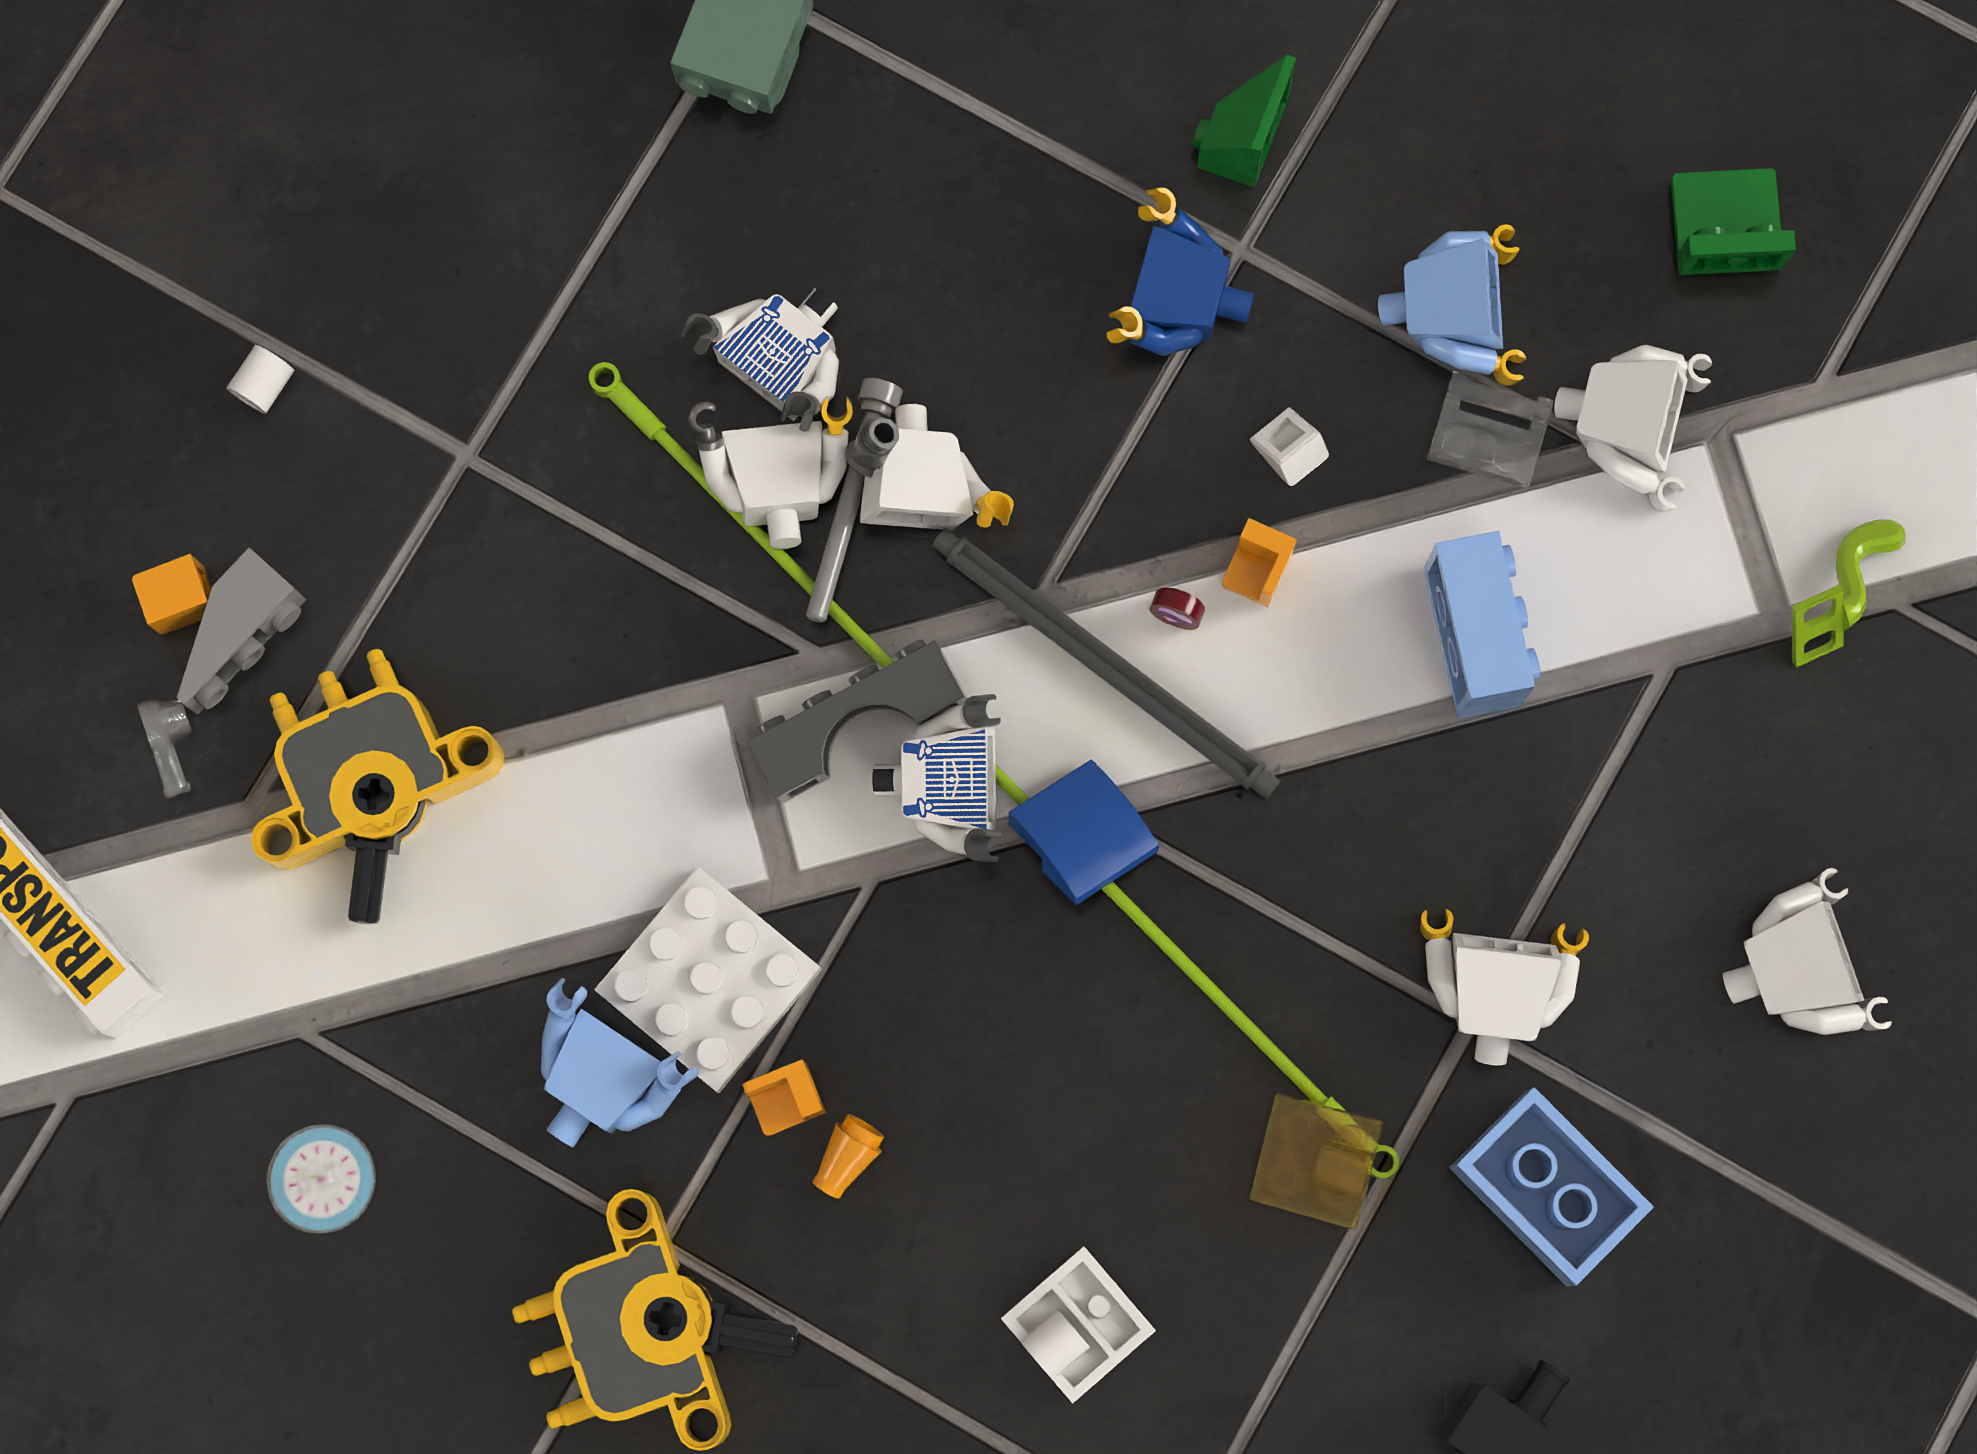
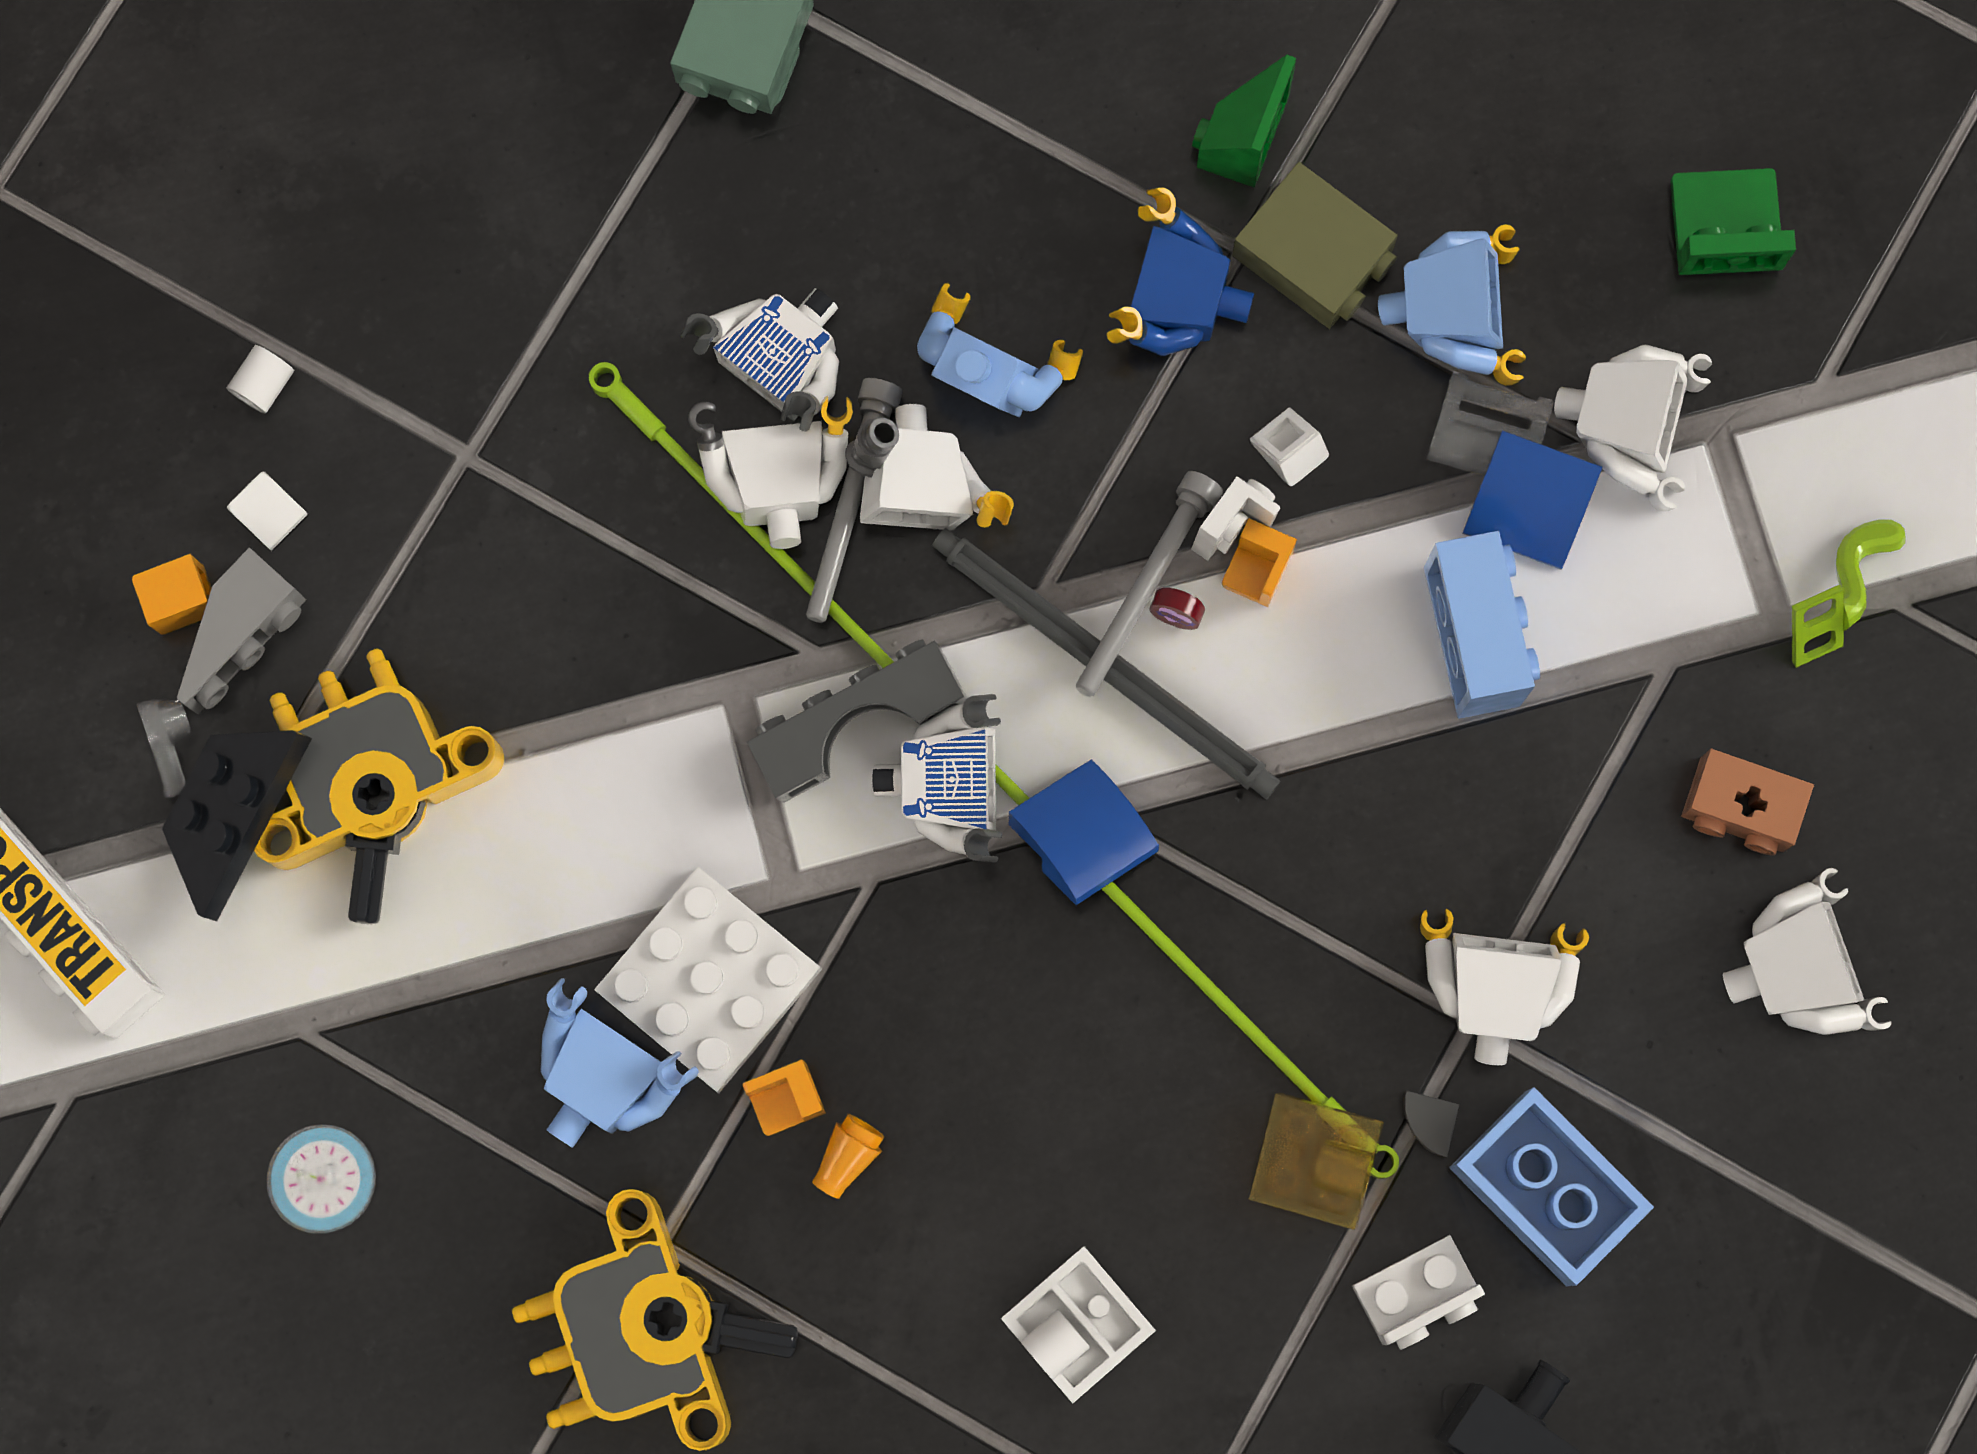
none -> black wing [162,730,312,921]
none -> white slope [227,471,308,551]
none -> light blue torso [917,283,1083,417]
none -> light grey piece [1075,471,1223,697]
none -> white bracket [1191,477,1280,561]
none -> olive brick [1232,162,1398,329]
none -> white bracket [1352,1235,1485,1350]
none -> dark grey tile [1403,1091,1459,1158]
none -> blue slope [1462,431,1602,570]
none -> nougat brick [1681,749,1814,856]

